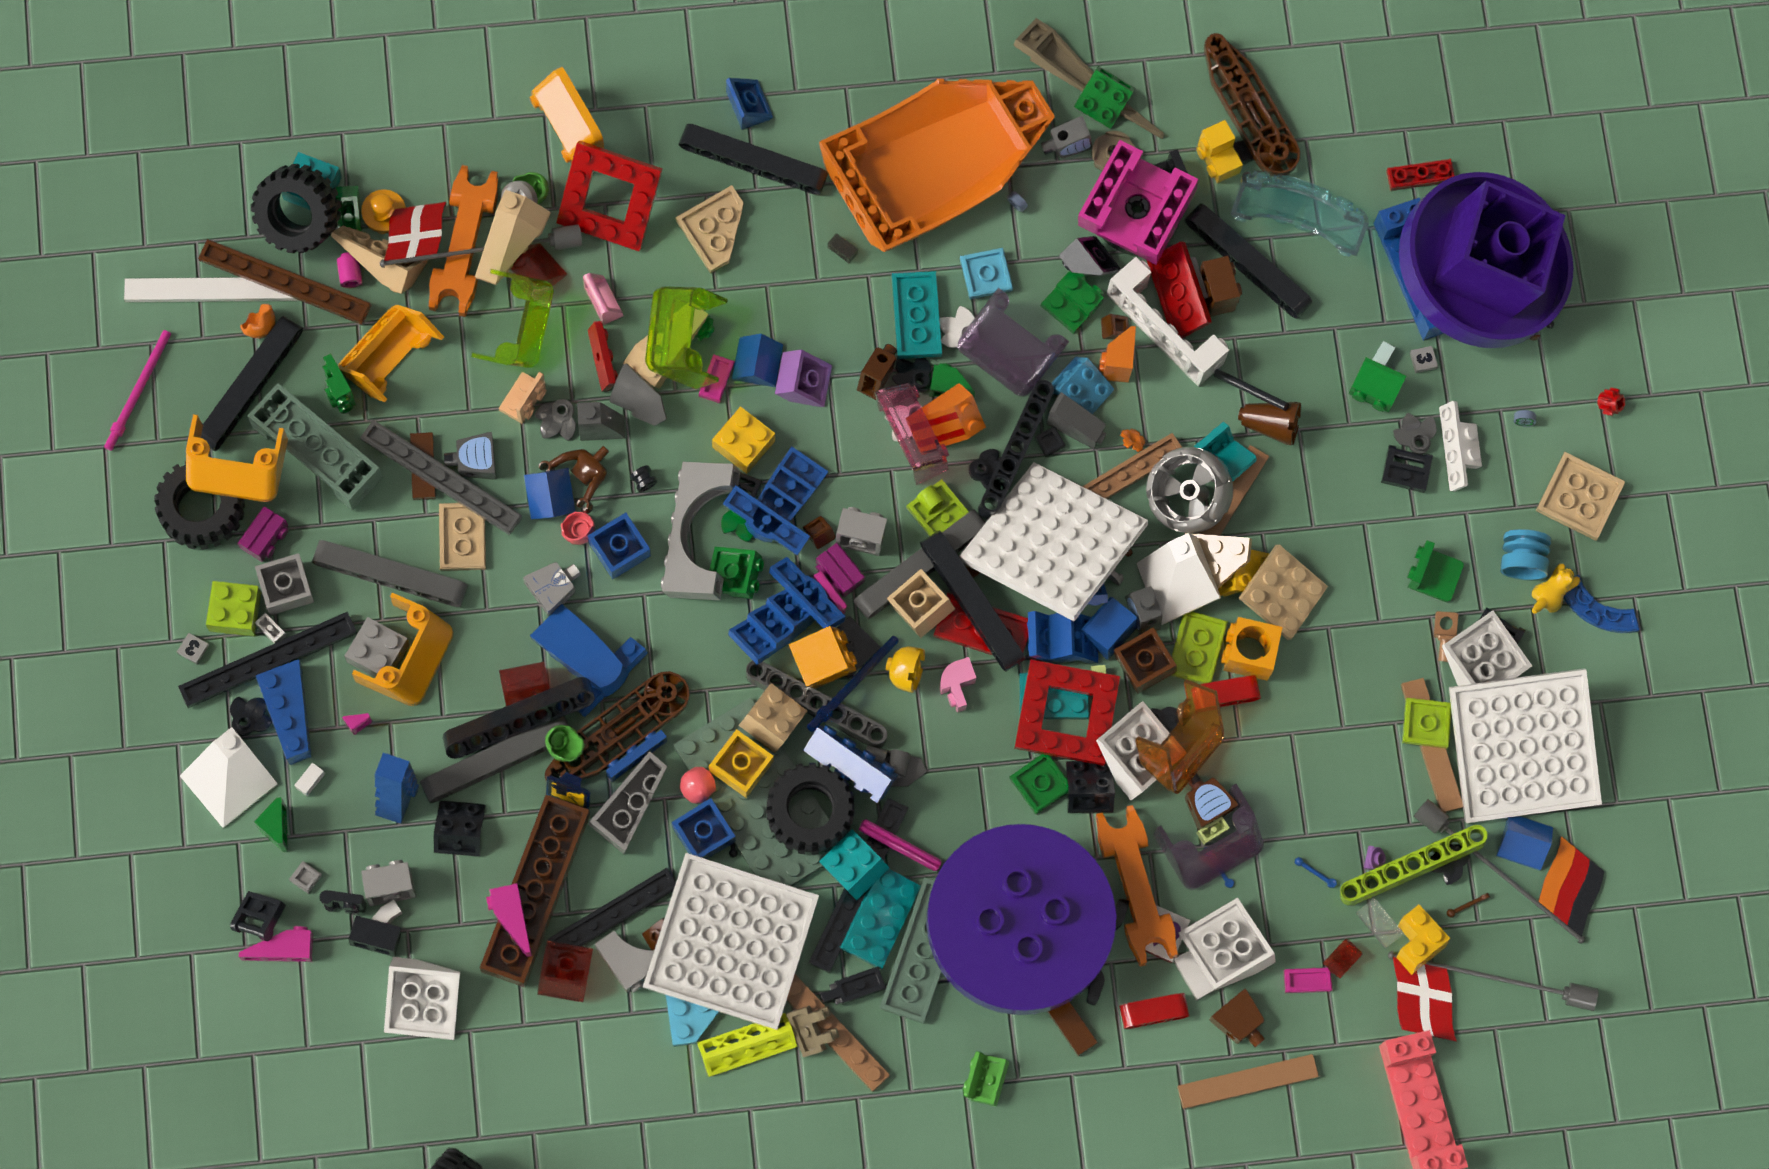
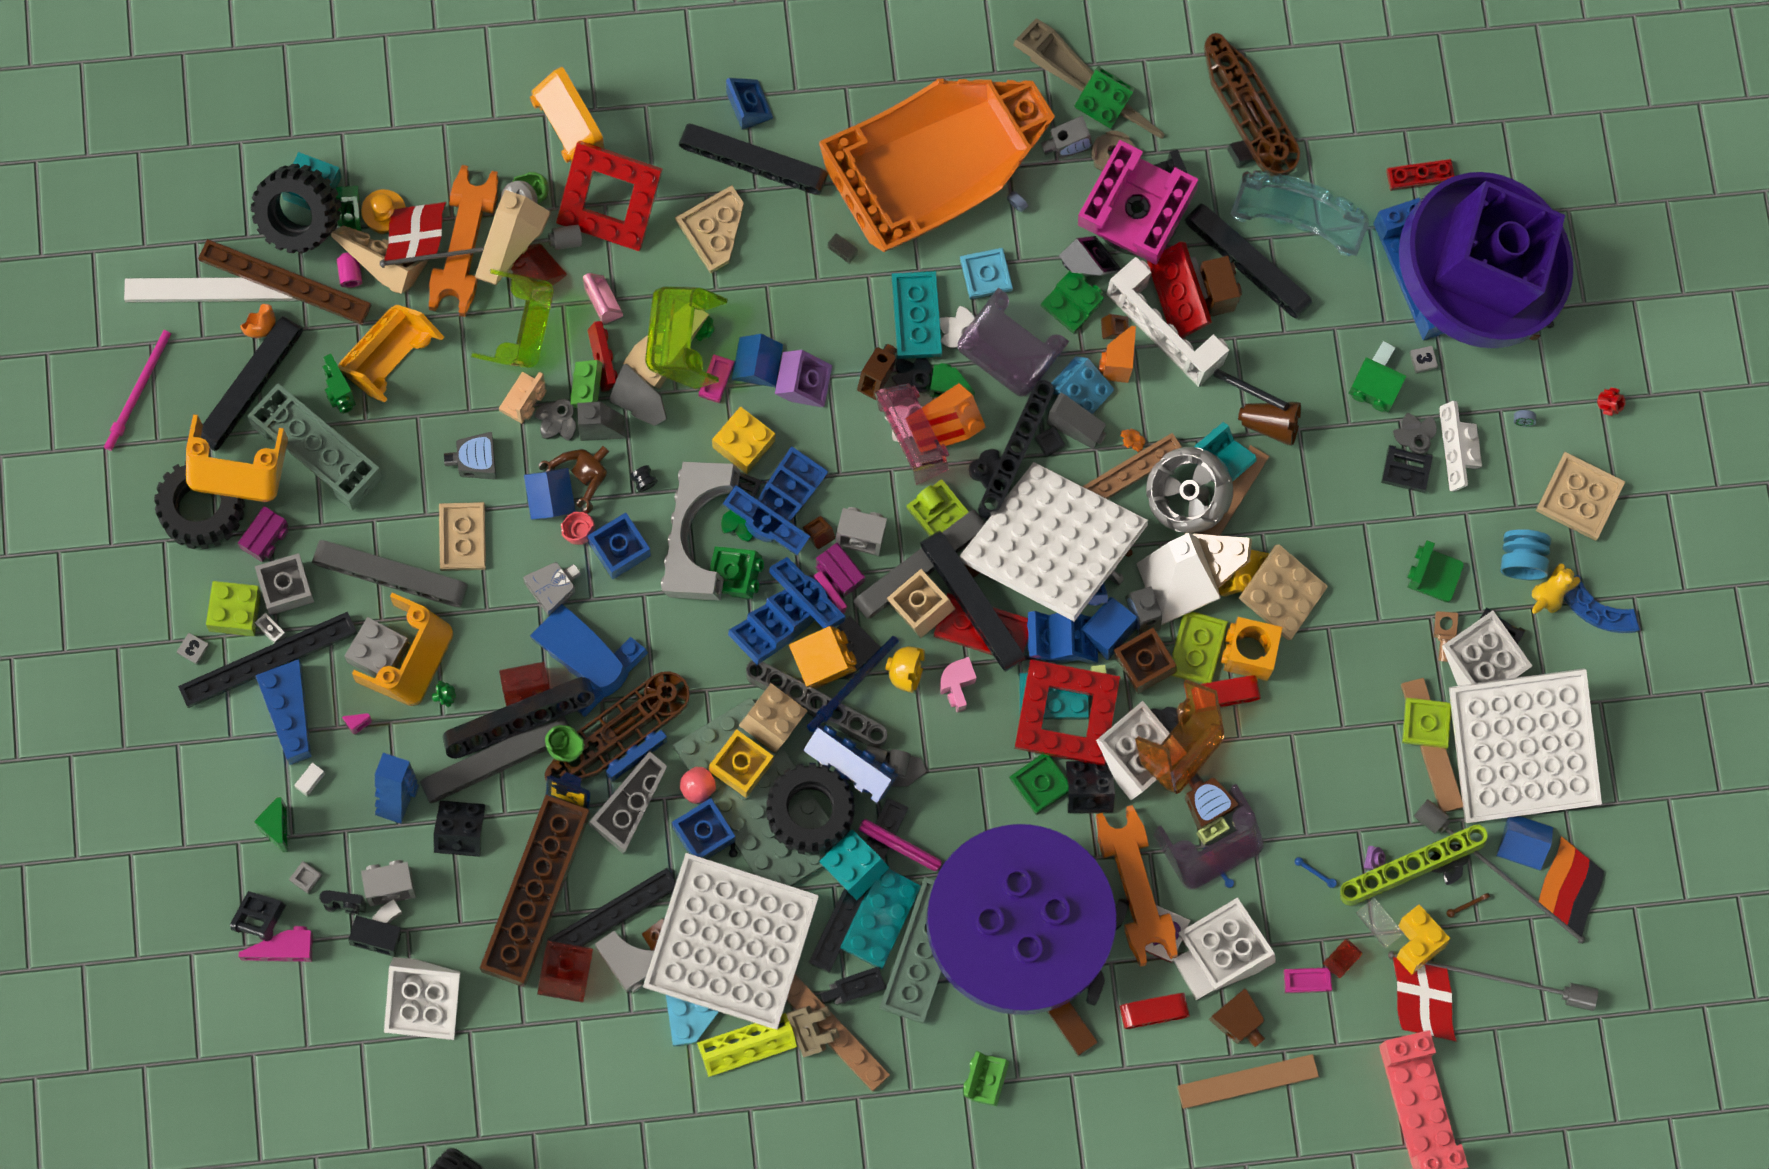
white slope [180,727,278,829] -> none
black plate [230,697,273,736] -> none
dark grey tile [360,420,522,536] -> none
reddish brown tile [410,432,436,500] -> none
dark pink slope [486,884,532,957] -> none
yellow brick [1196,120,1243,183] -> none
none -> green plant [432,680,456,708]
none -> bright green bracket [570,360,602,408]

